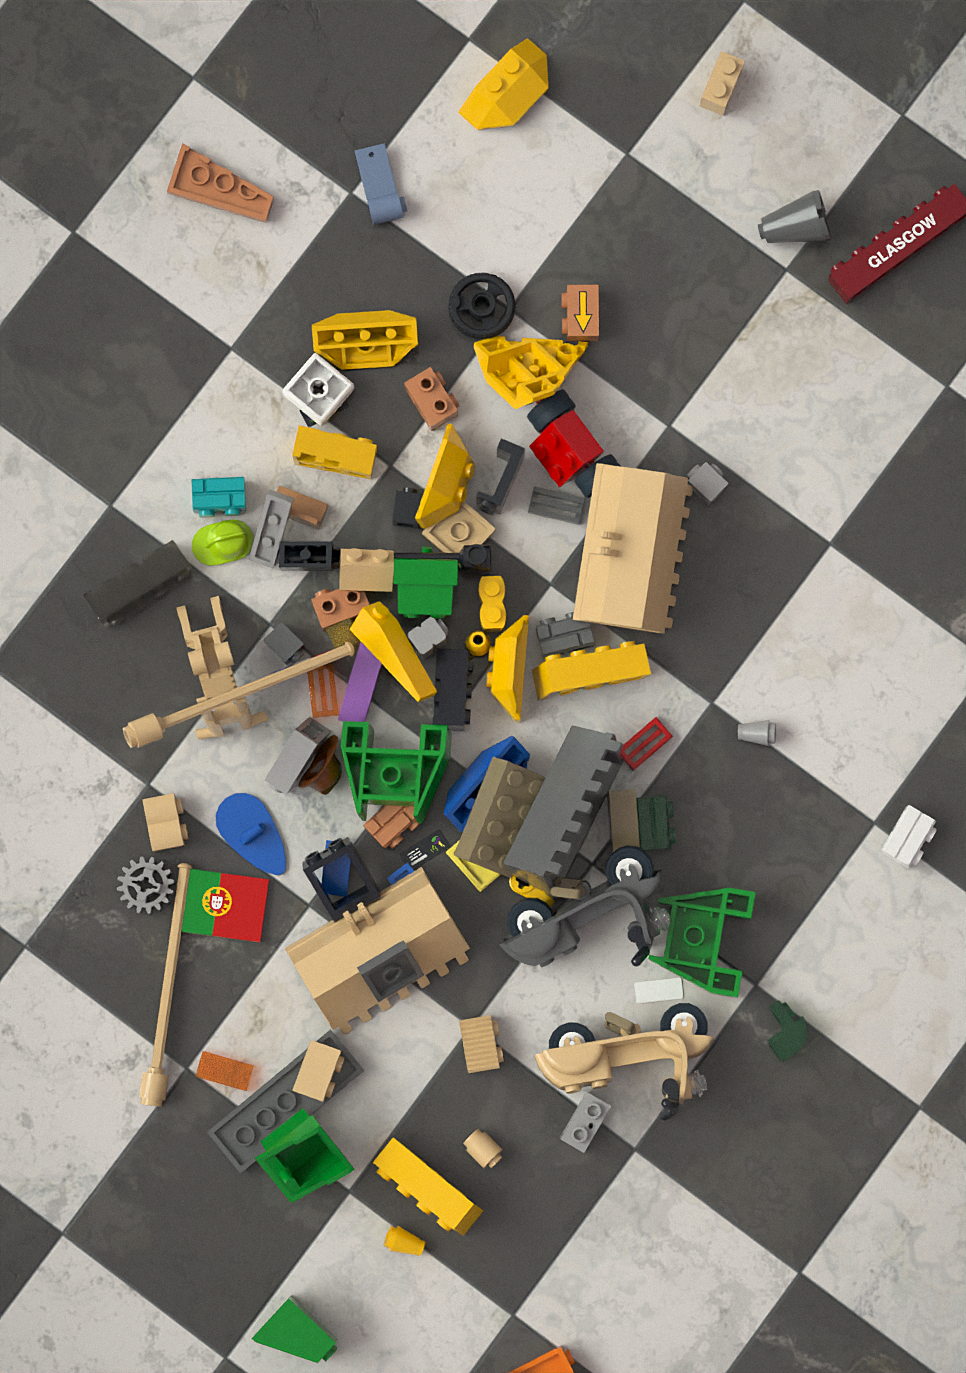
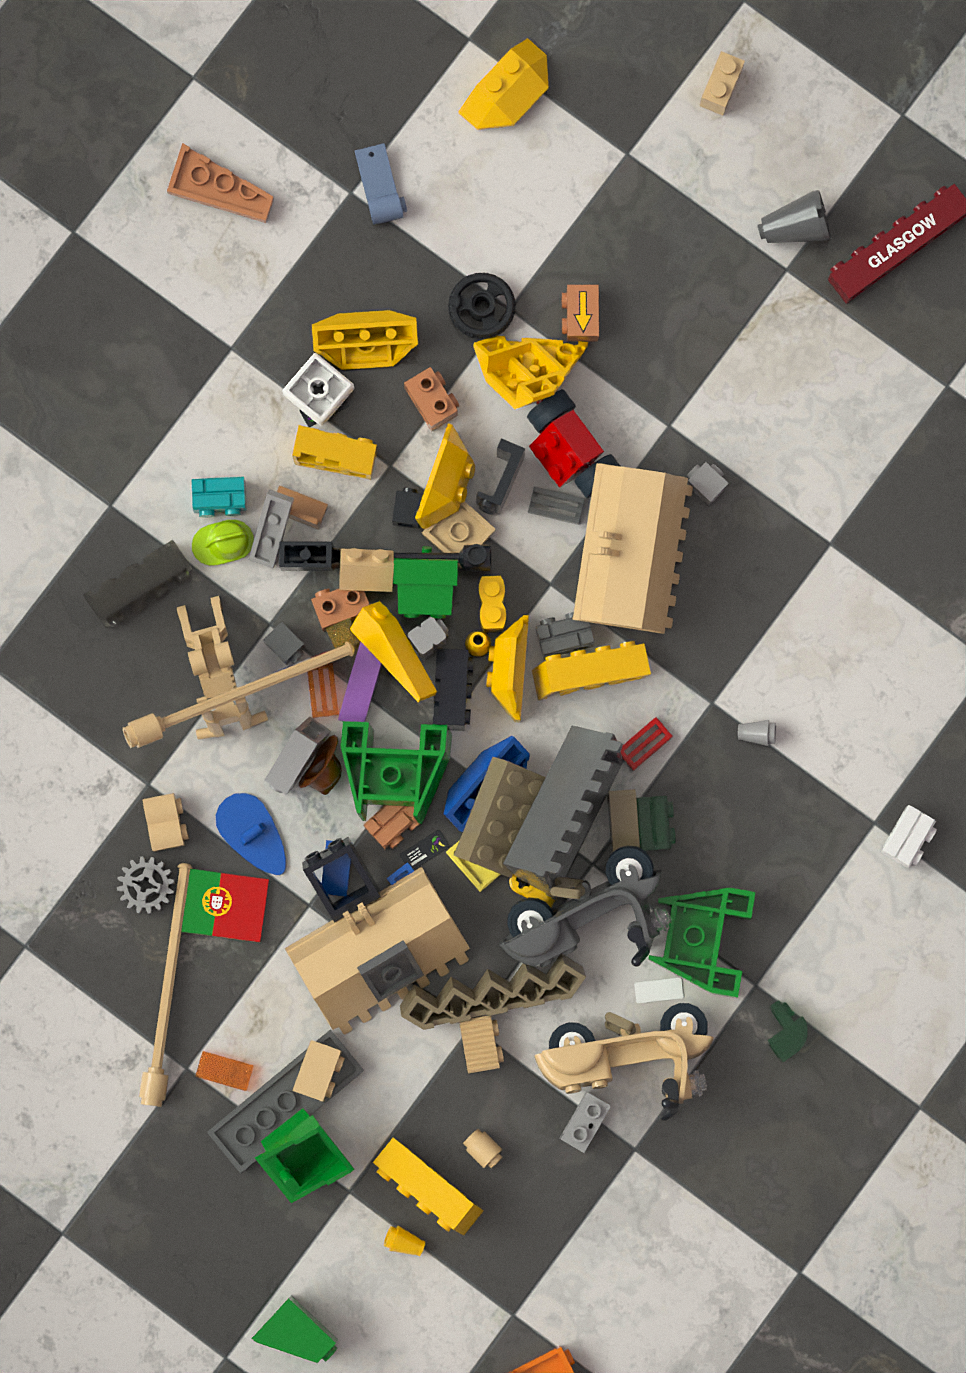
none -> dark tan brick [400,953,586,1030]

